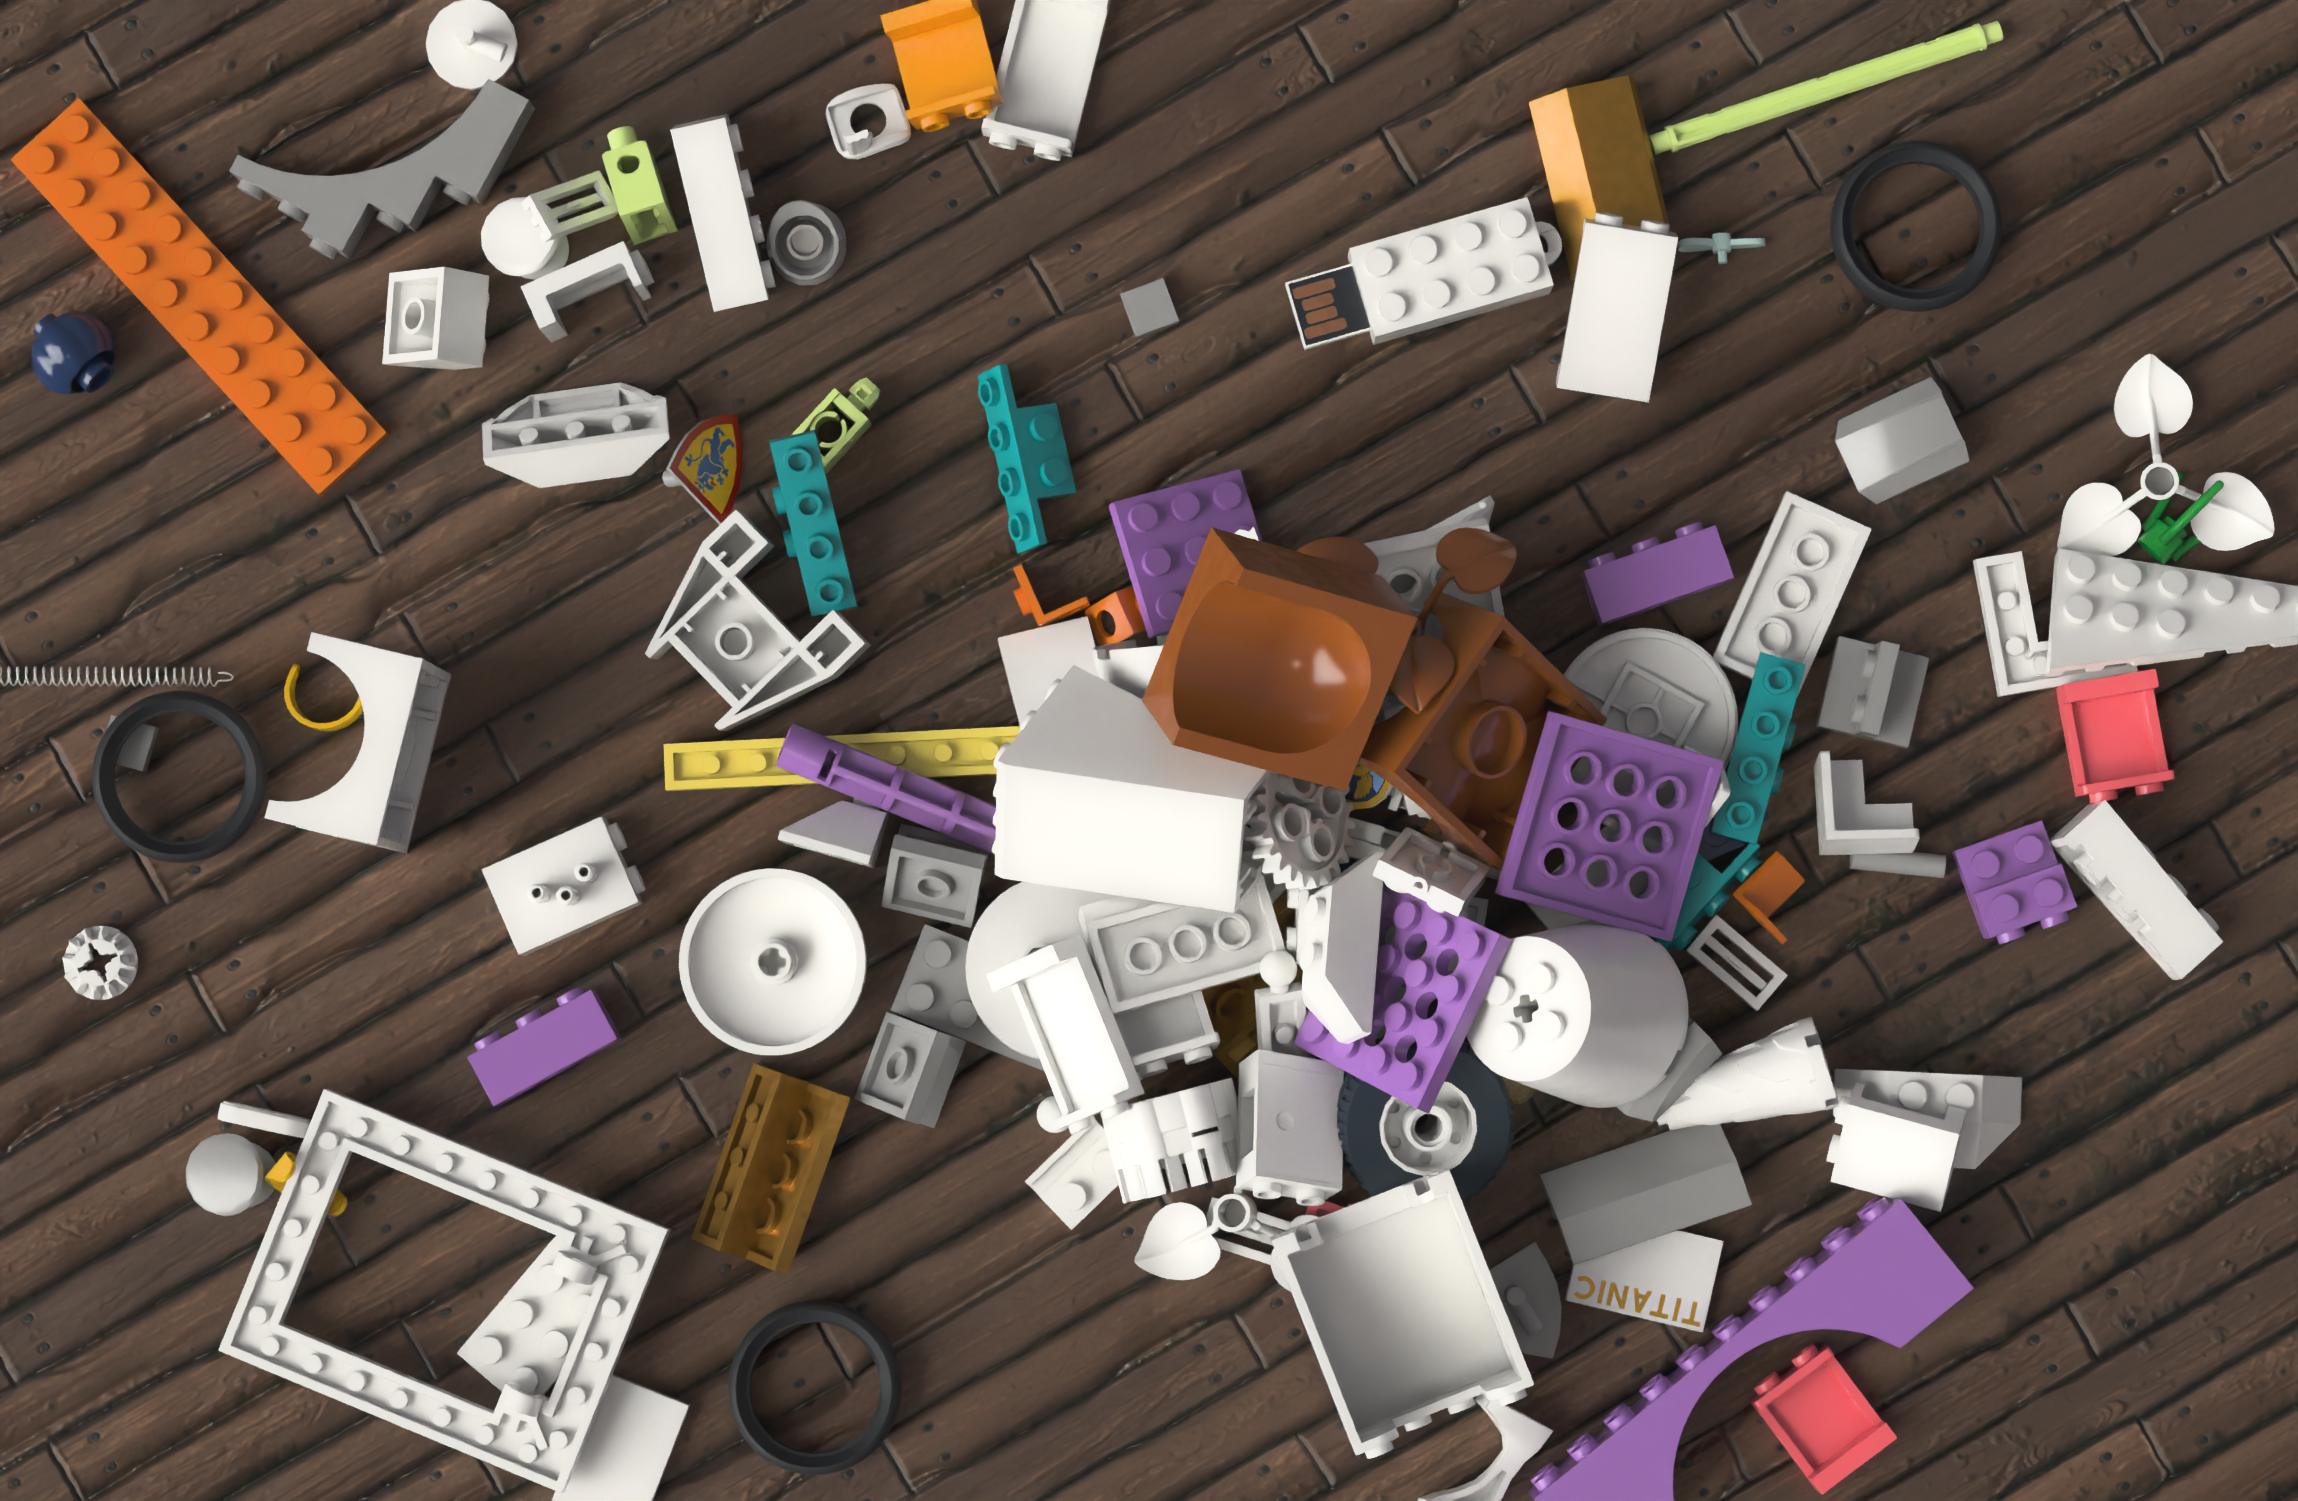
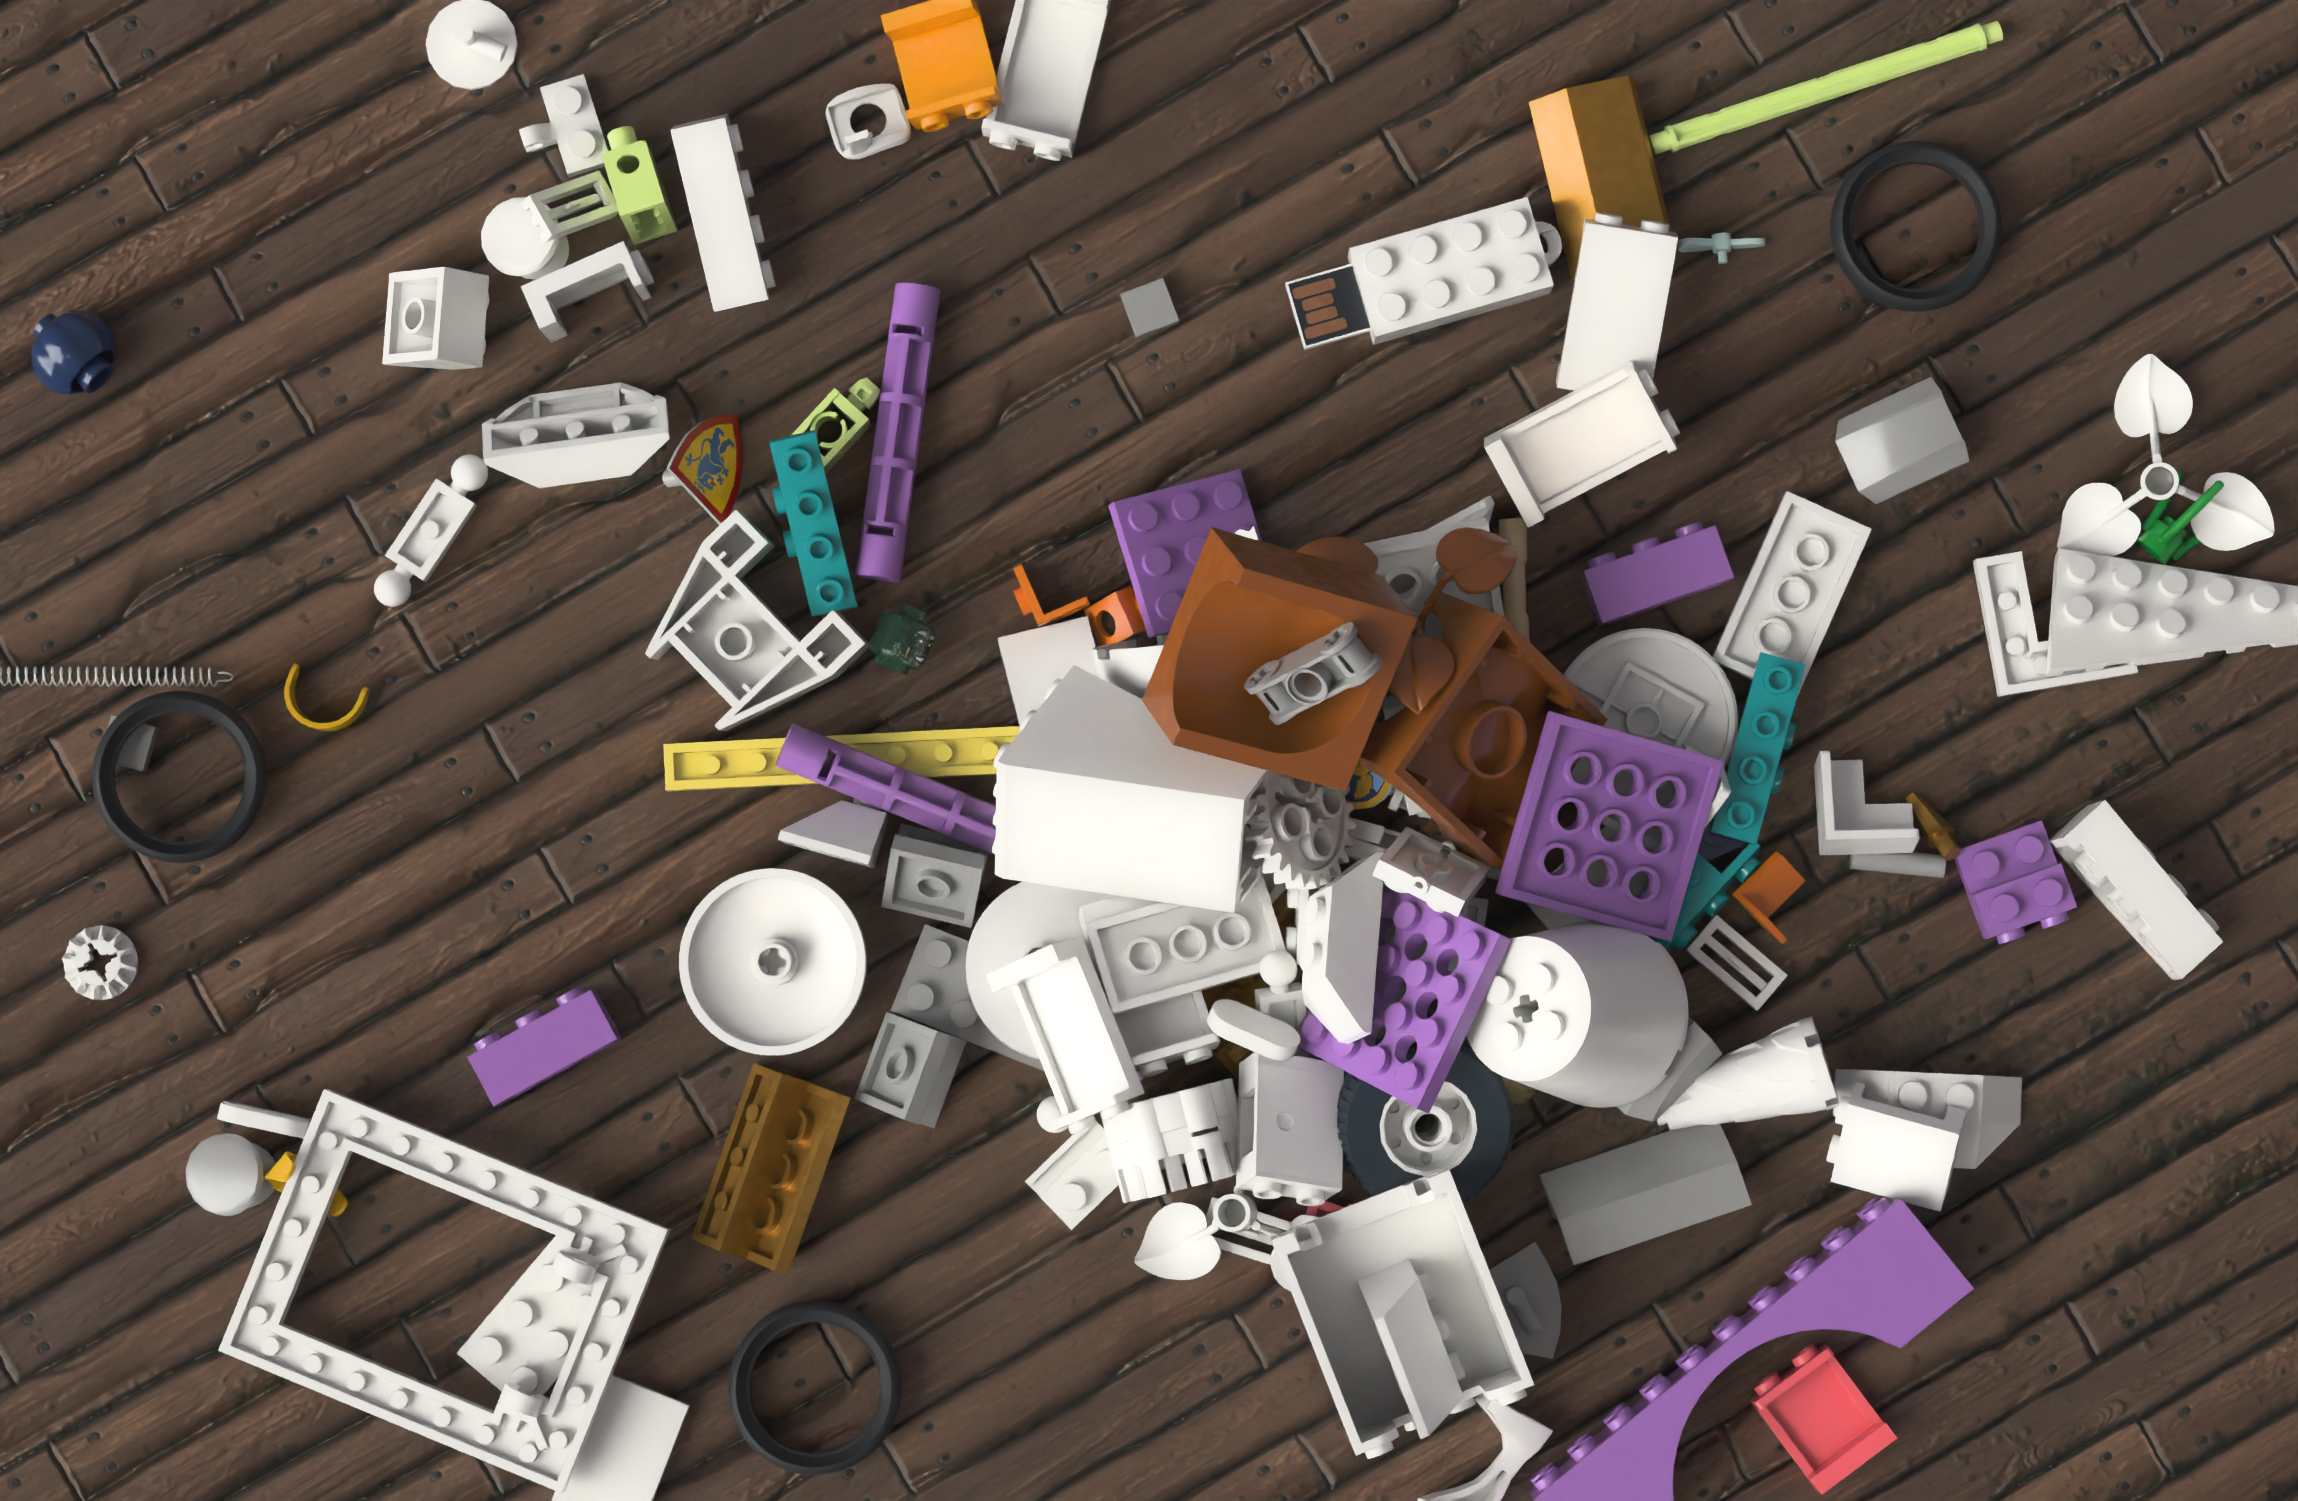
orange plate [10,98,389,497] -> none
light grey arch [229,79,535,259] -> none
white piece [265,632,451,854] -> none
white piece [481,817,646,956] -> none
light grey piece [766,200,846,285] -> none
teal bracket [977,363,1076,554] -> none
white tile [1565,1230,1723,1333] -> none
light grey bracket [1816,636,1929,749] -> none
coral panel [2056,669,2175,804] -> none
none -> white plate [374,454,488,607]
none -> white plate [519,74,608,178]
none -> medium lavender piece [855,283,941,583]
none -> clear green head [868,603,936,676]
none -> white tile [1207,999,1300,1061]
none -> light grey piece [1244,622,1383,725]
none -> white slope [1357,1259,1466,1439]
none -> white panel [1484,360,1680,528]
none -> tan piece [1498,518,1530,642]
none -> pearl gold bar [1906,792,1961,861]

